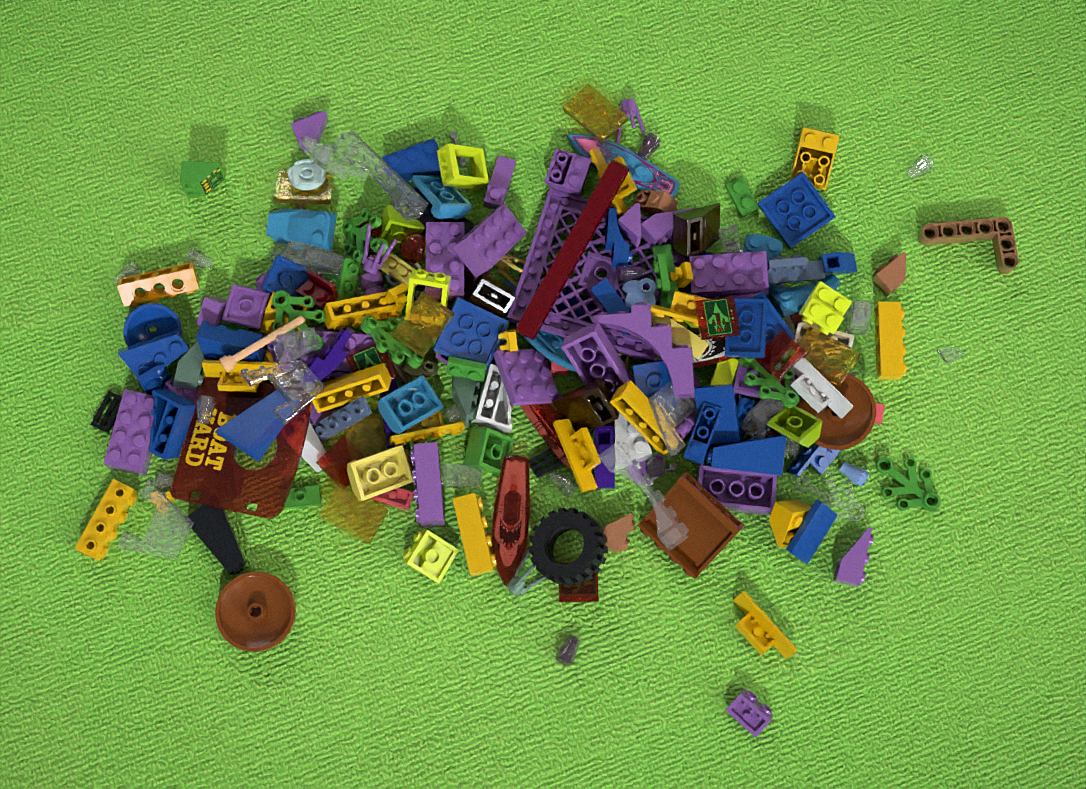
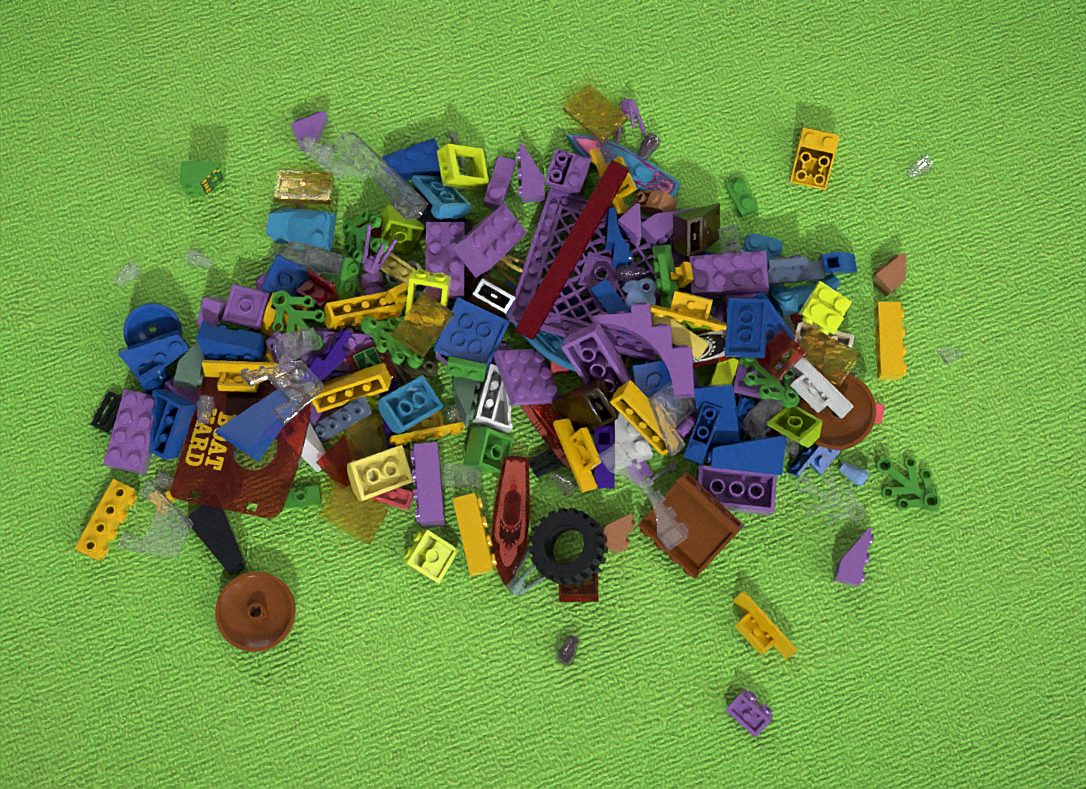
light orange brick [117,262,199,307] -> none
light nougat piece [219,316,305,372] -> none
light aqua tile [288,159,326,190] -> none
clear red piece [400,233,426,264] -> none
yellow tile [498,329,518,352] -> none
clear purple cone [645,453,666,477] -> none
tile [694,297,740,340] -> none
blue plate [757,172,836,250] -> none
yellow slope [769,499,811,548] -> none
blue tile [786,500,838,565] -> none
clear slope [846,299,873,335] -> none
medium nougat beam [918,217,1019,274] -> none
none -> medium lavender slope [517,144,545,203]

